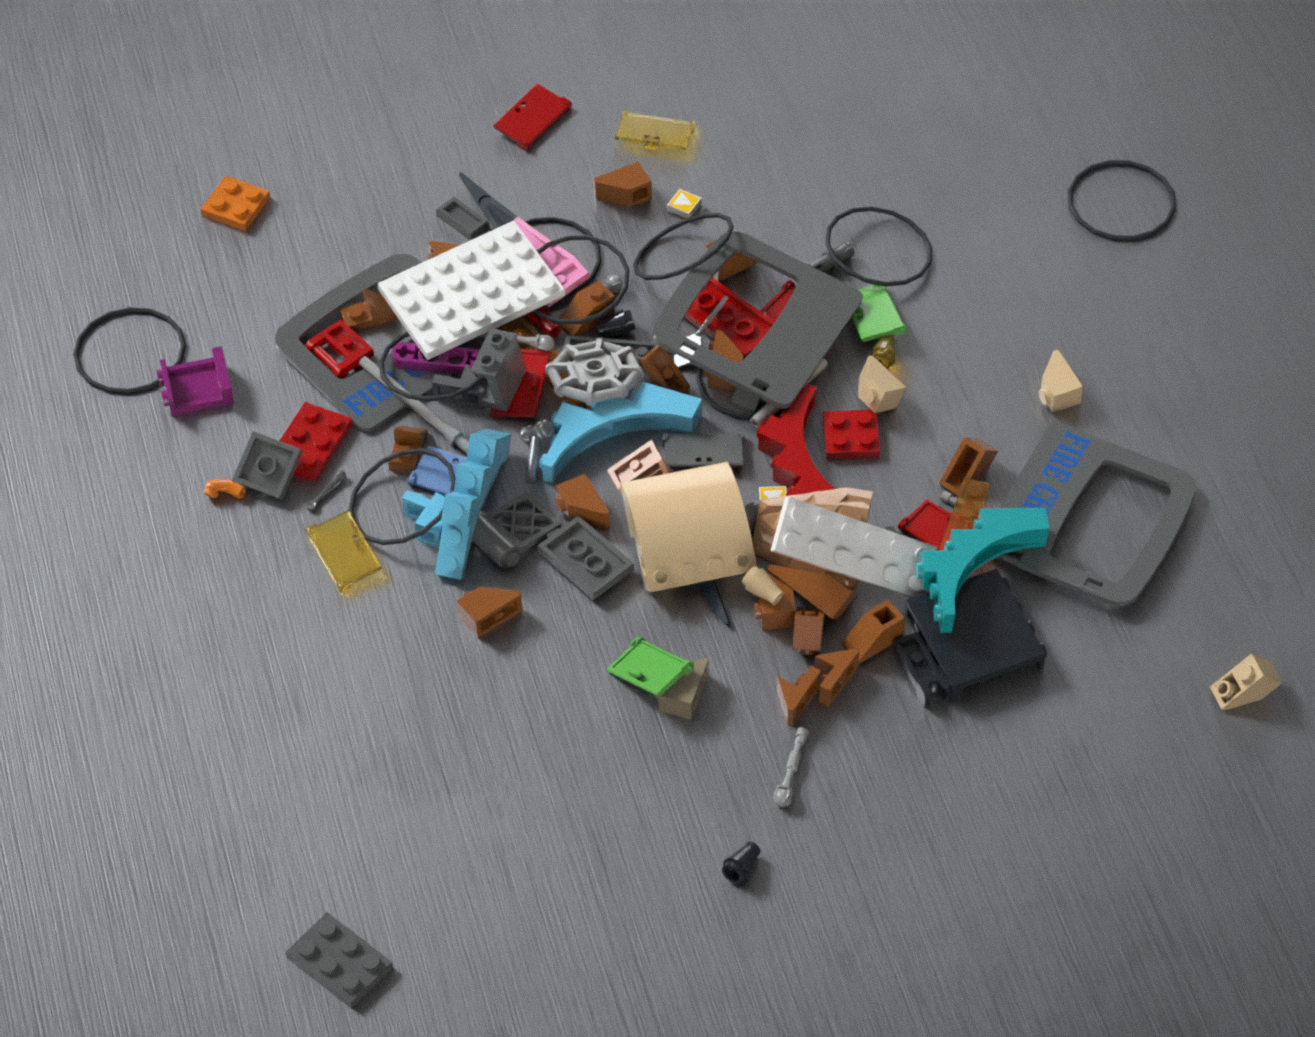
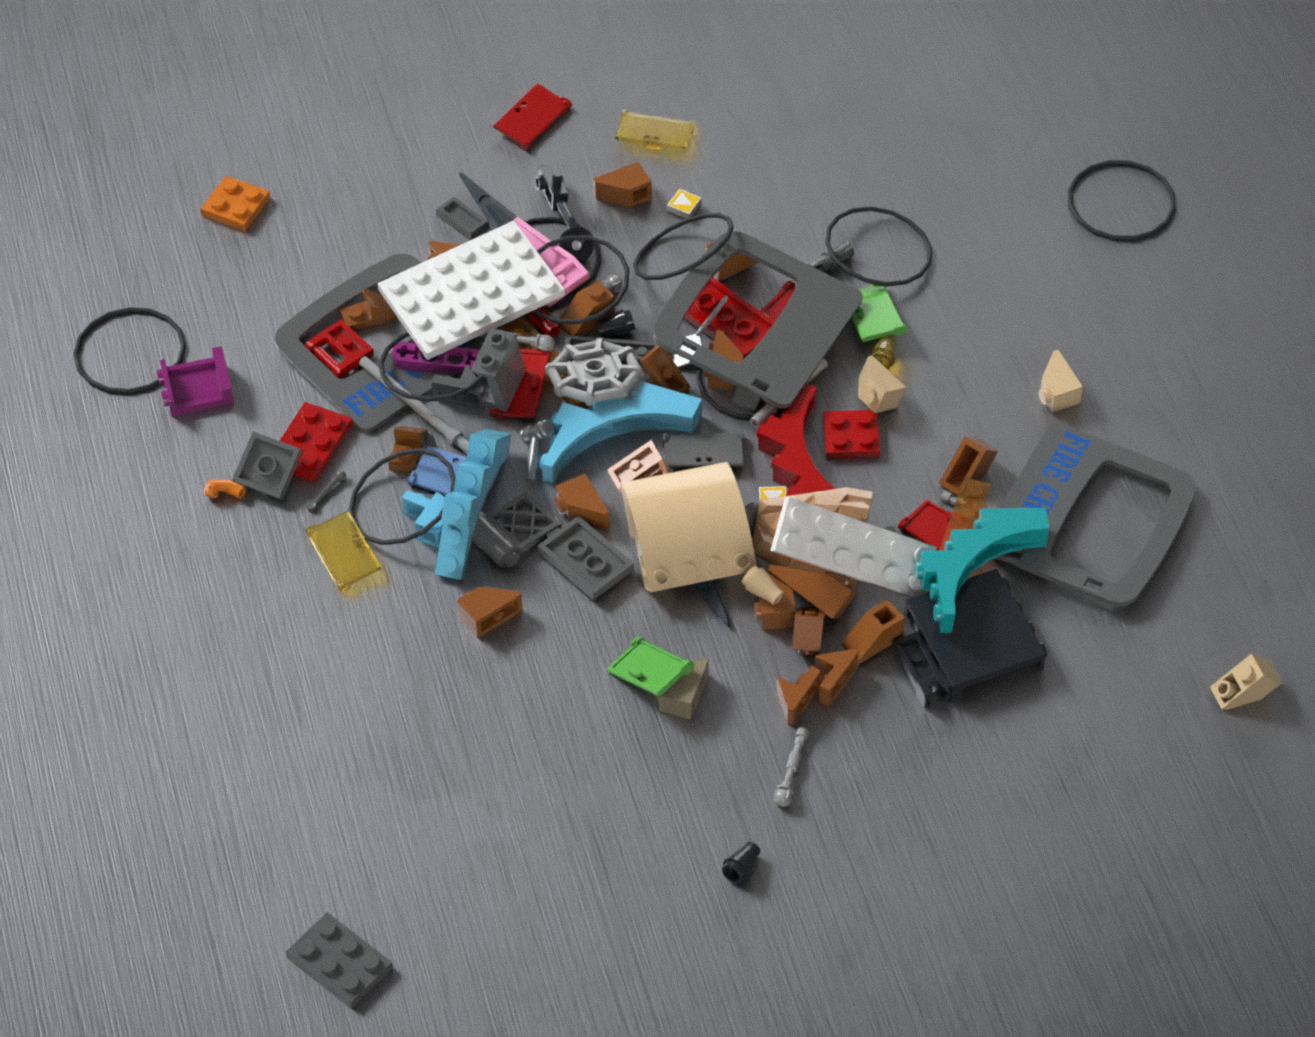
none -> black piece [535,165,594,263]

